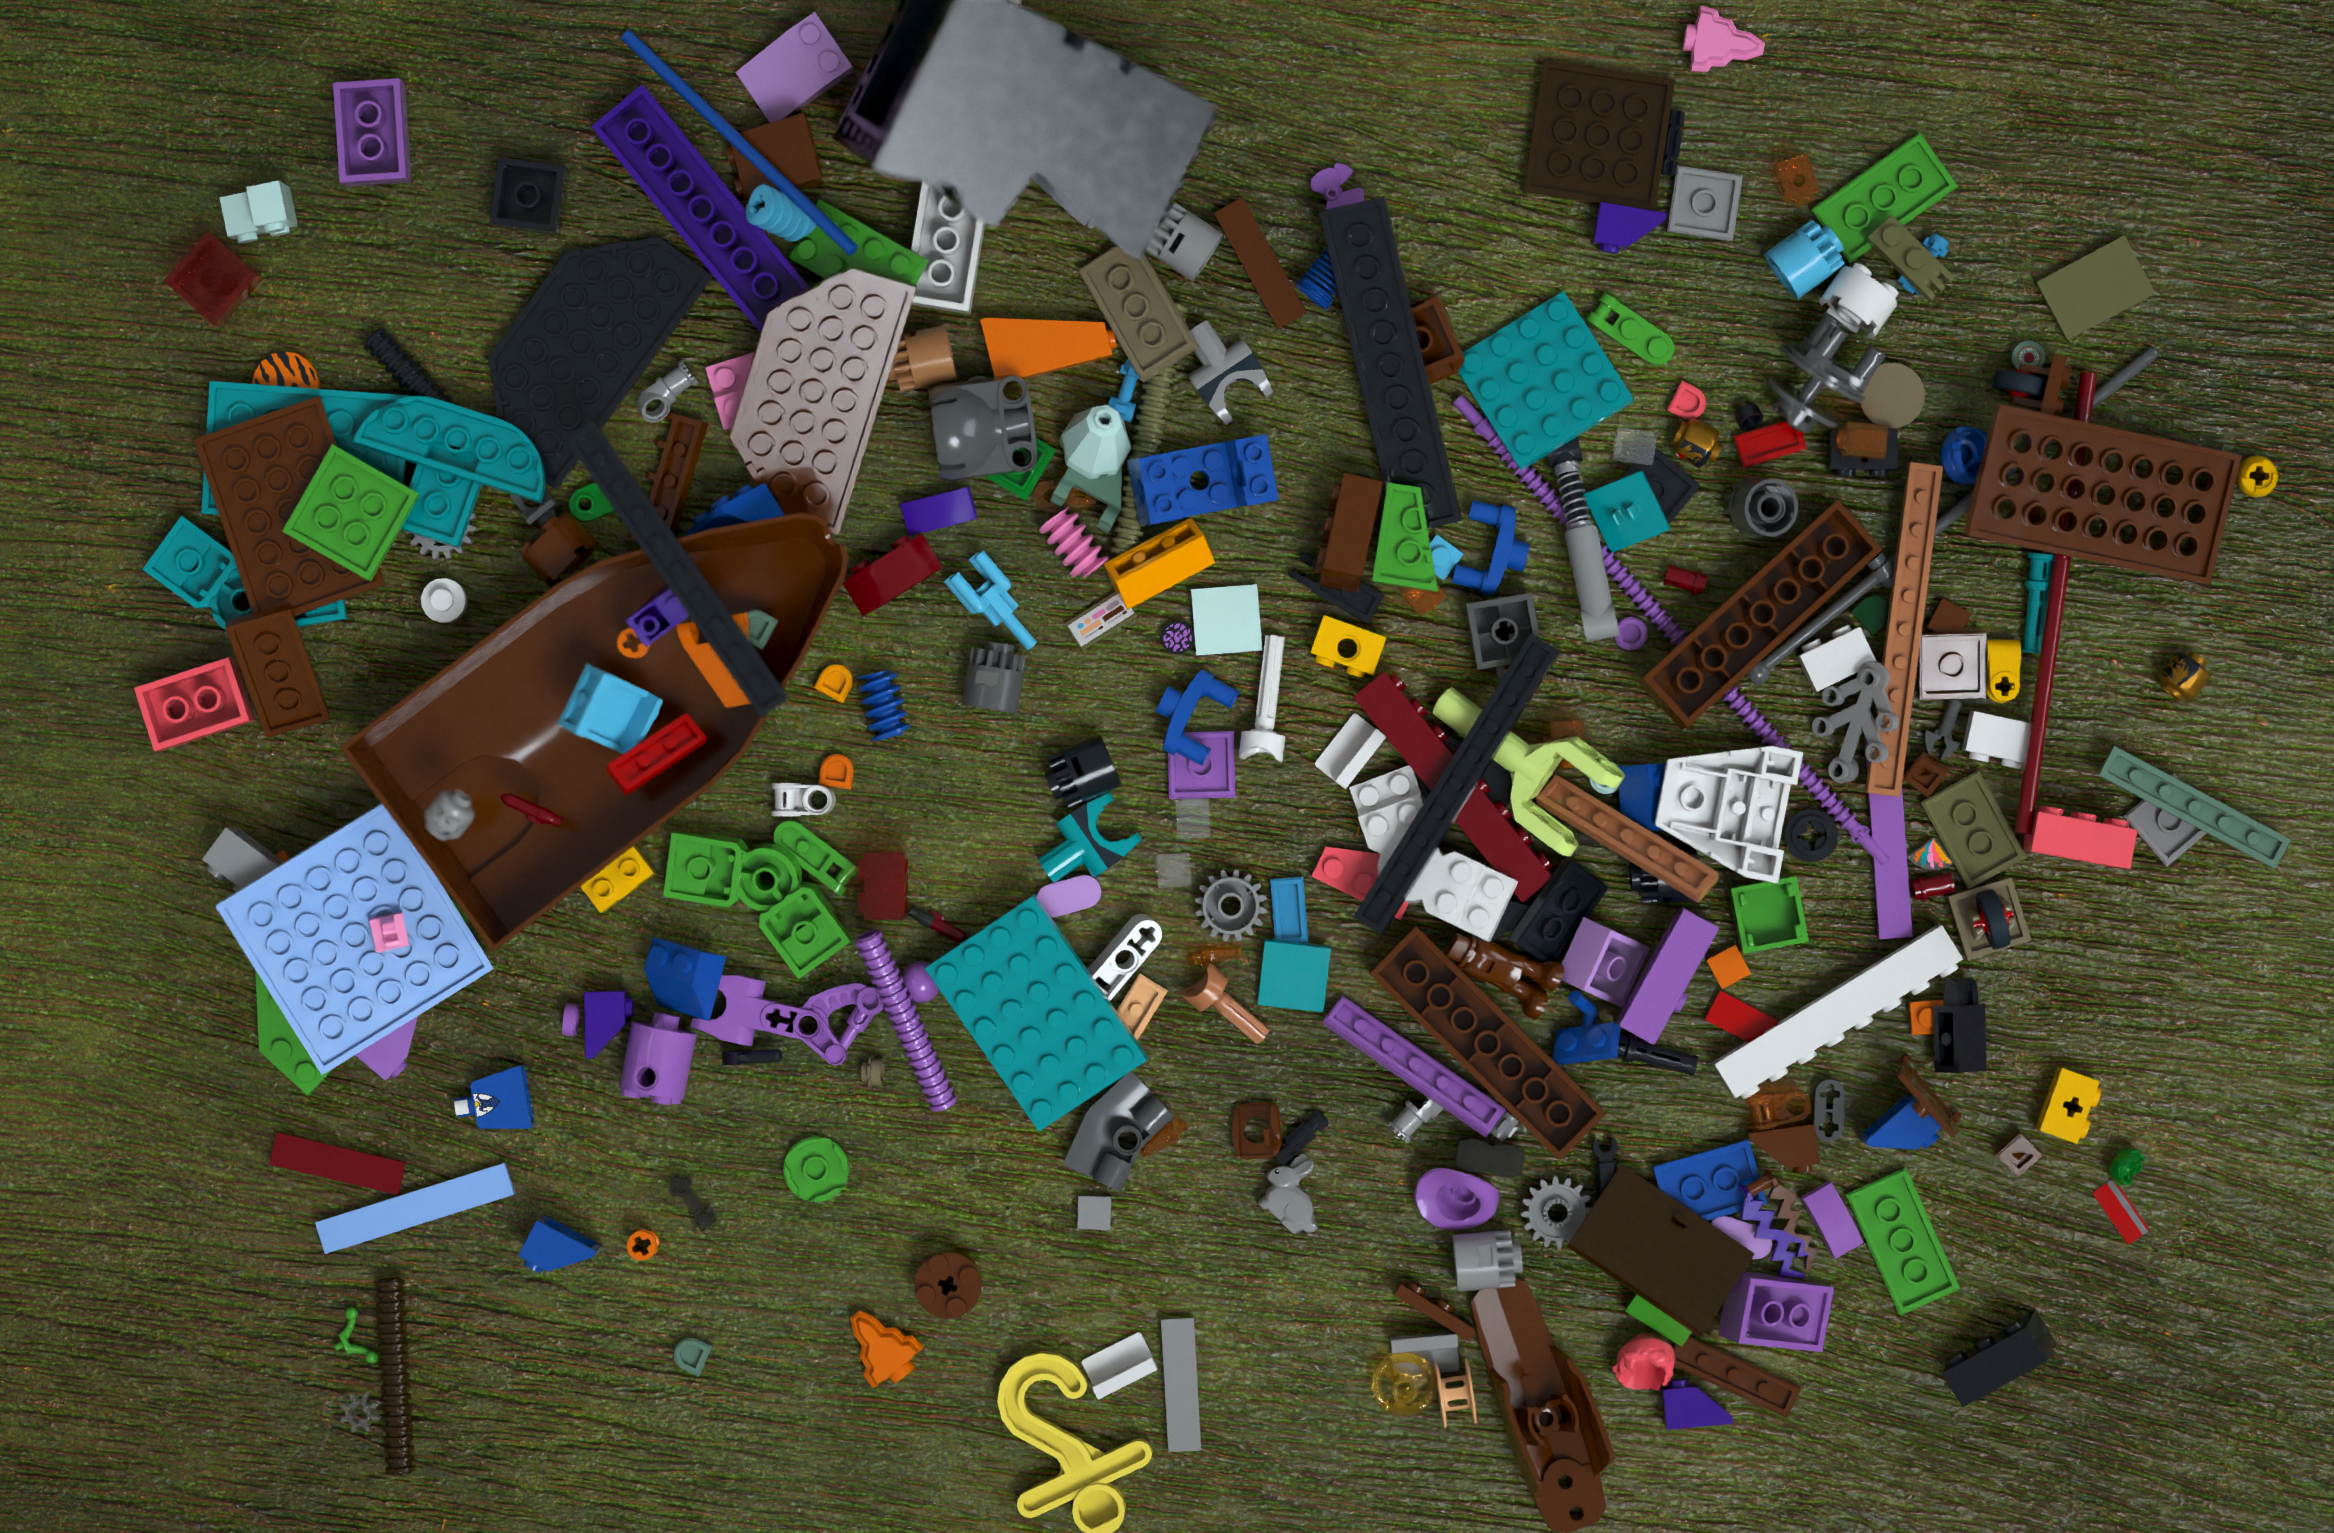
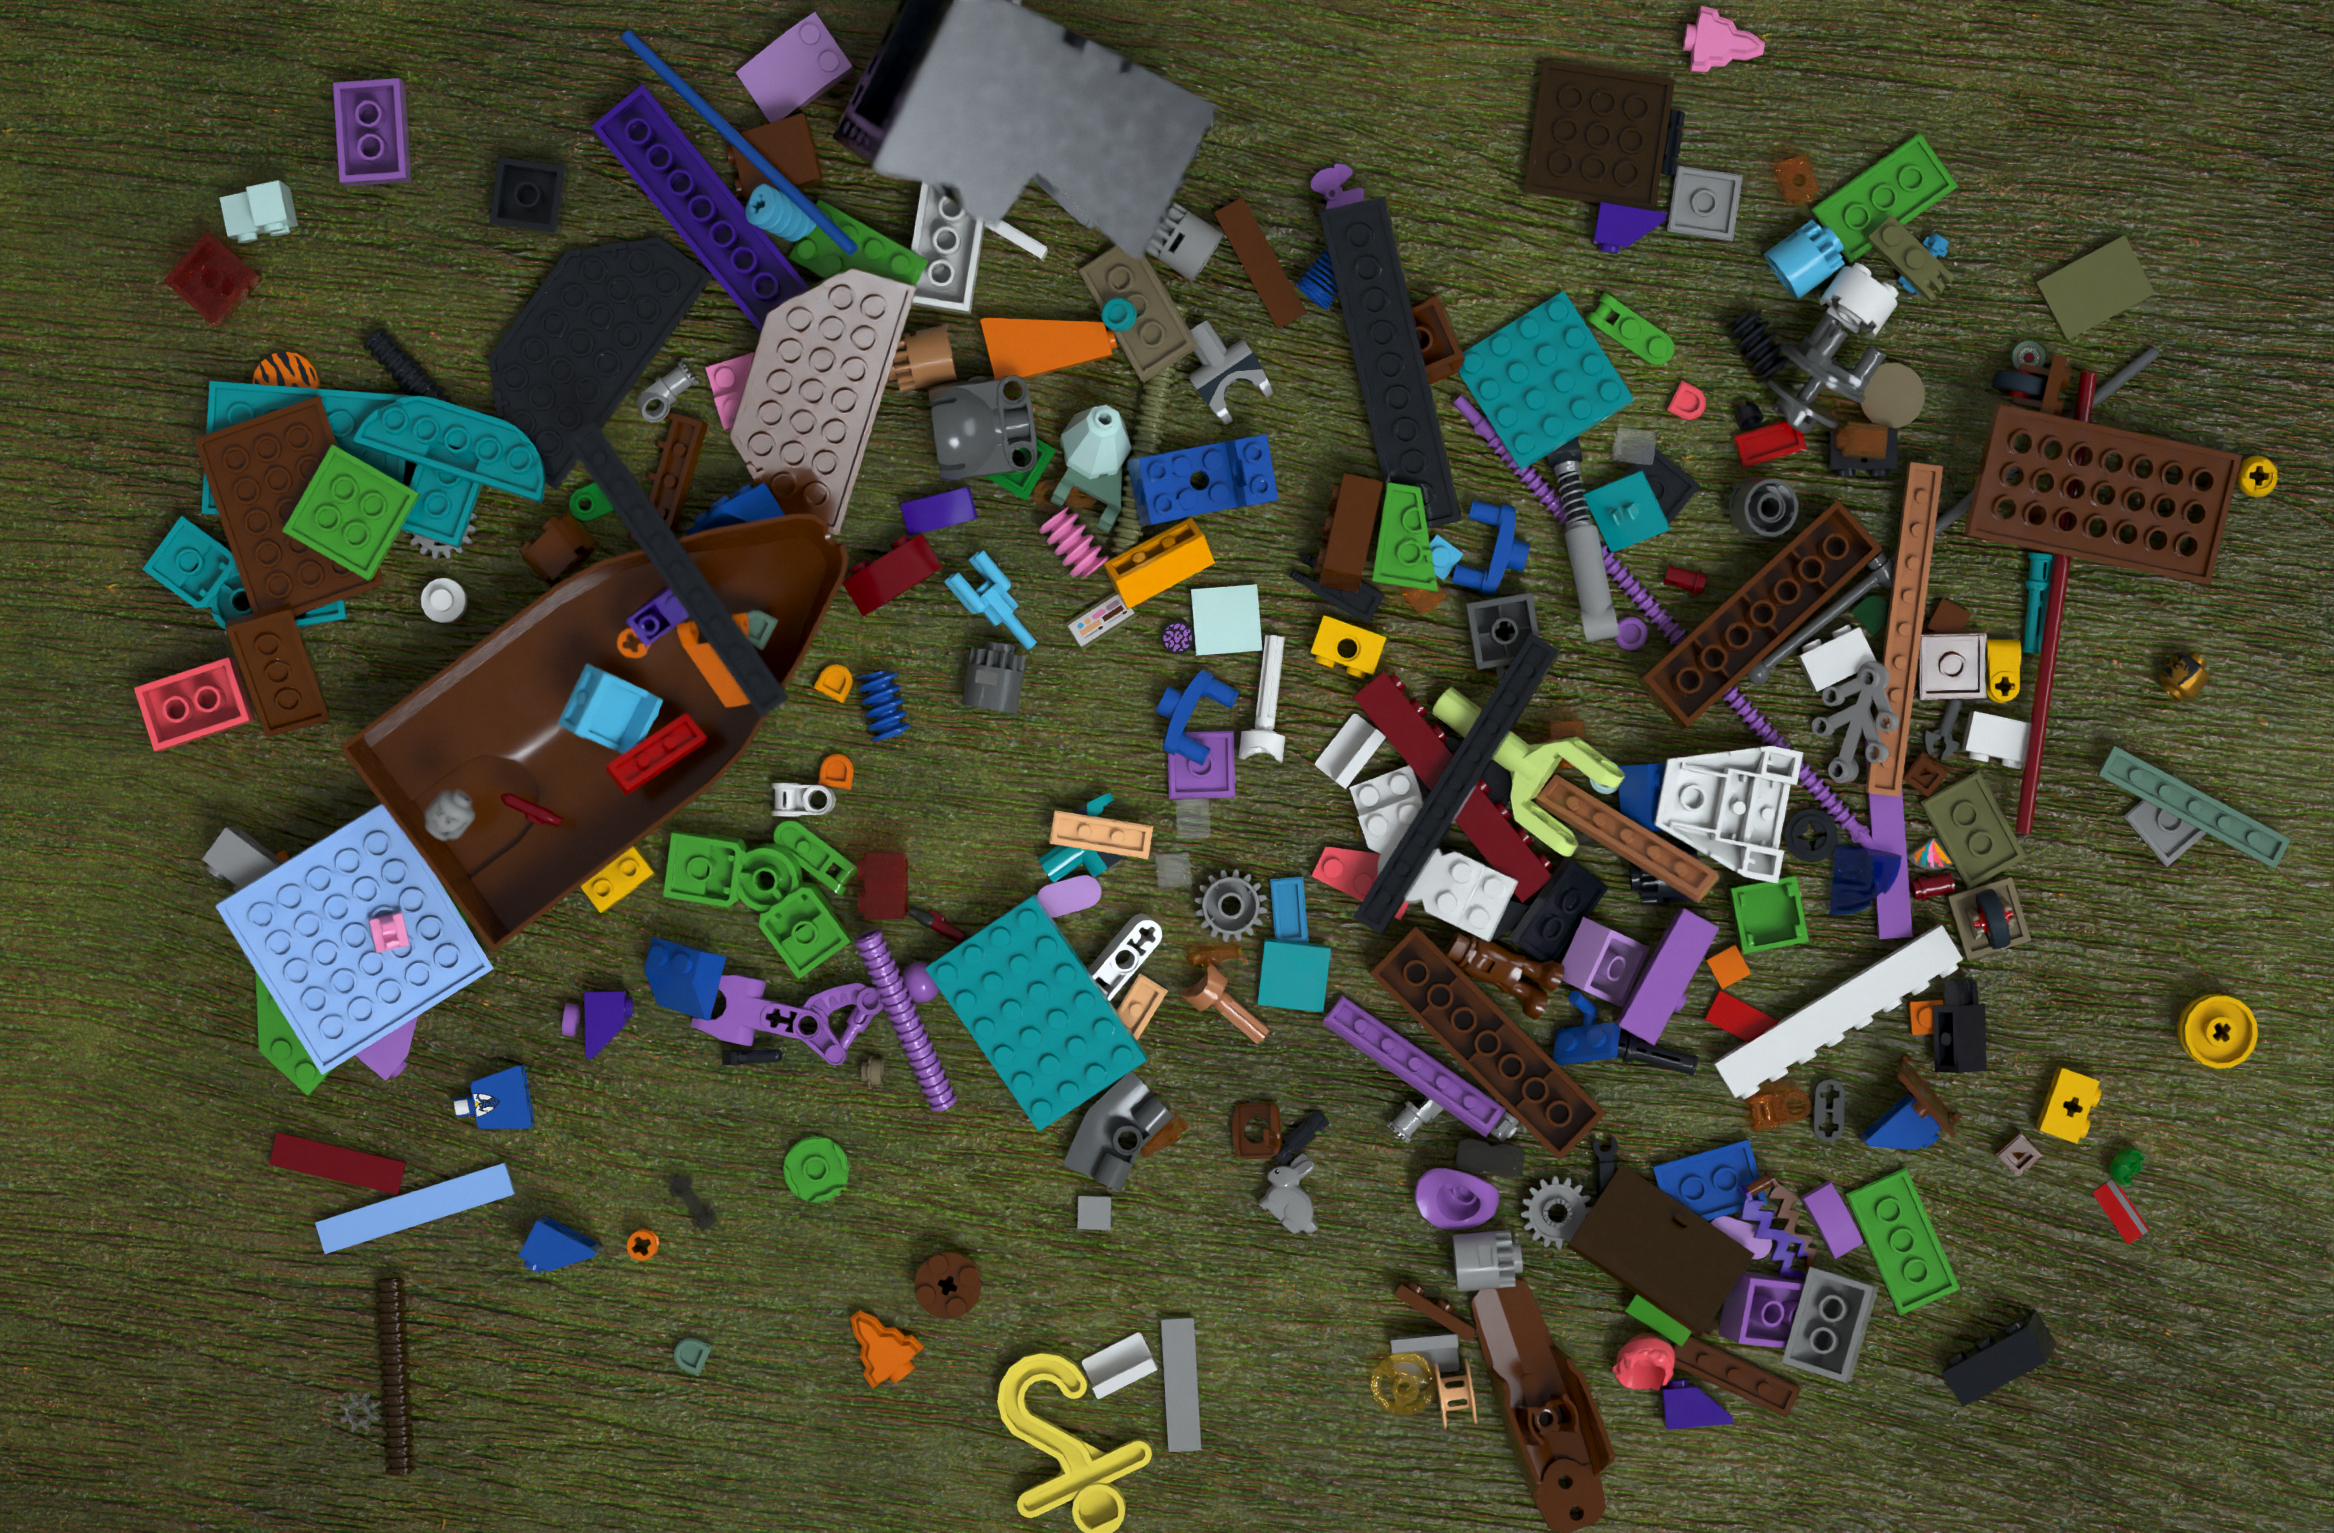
bright green piece [334,1307,379,1364] -> none
dark grey bracket [510,488,560,527] -> none
medium lavender cylinder [619,1012,697,1105] -> none
black gear [1044,734,1122,808] -> none
dark azure bar [1108,359,1140,423] -> none
pearl gold head [1671,418,1723,468] -> none
reddish brown slope [1746,1122,1820,1173] -> none
blue hair [1939,426,1987,485] -> none
coral brick [2022,806,2137,869] -> none
none -> white tile [984,220,1048,262]
none -> light nougat tile [1049,810,1153,859]
none -> teal tile [1102,297,1137,332]
none -> black piece [1723,309,1789,384]
none -> light grey slope [1782,1267,1879,1383]
none -> clear blue brick [1830,844,1902,915]
none -> yellow wheel [2177,994,2258,1069]

